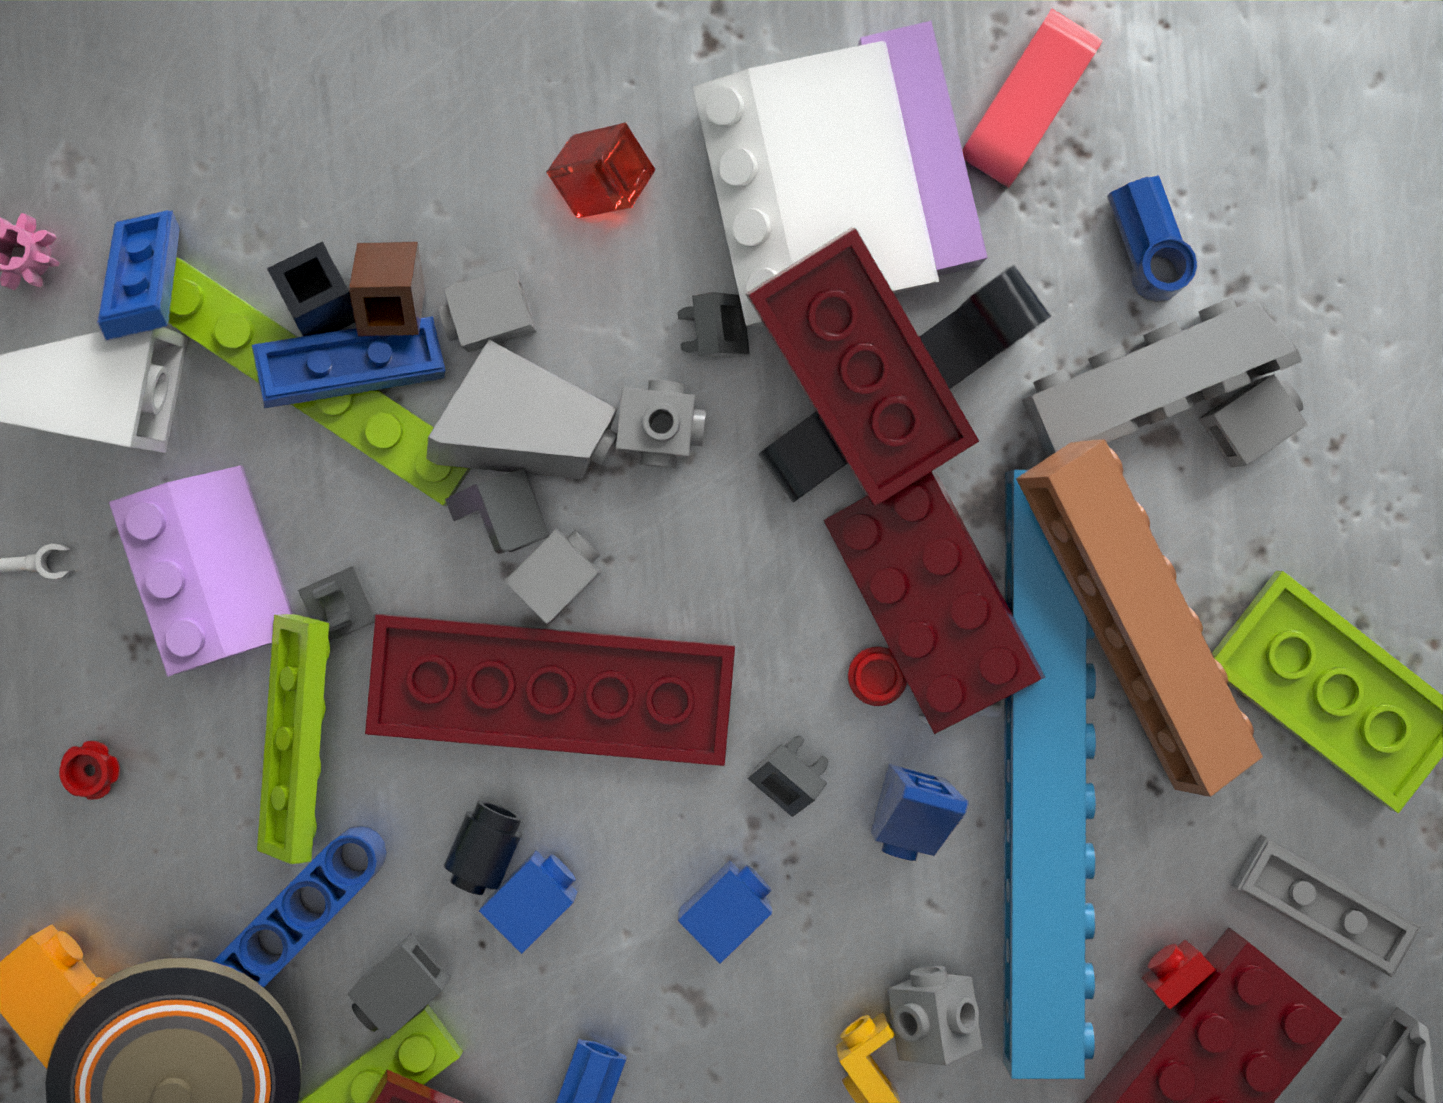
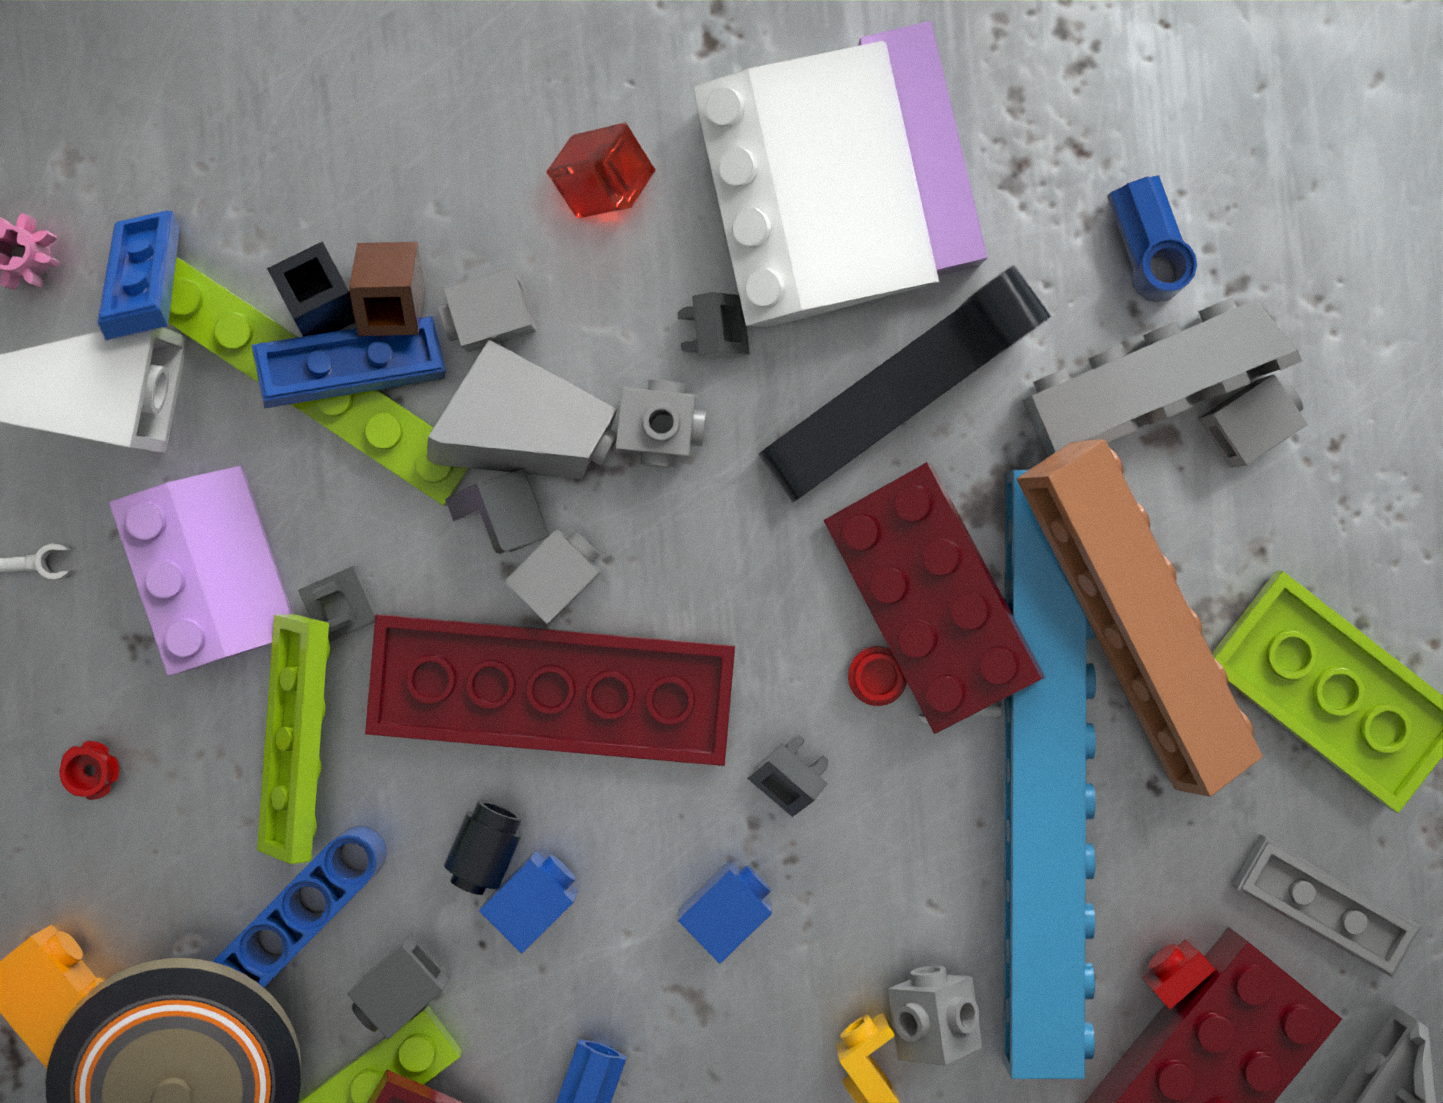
dark red plate [745,227,980,506] -> none
blue slope [871,763,969,861] -> none
coral beam [962,8,1103,188] -> none

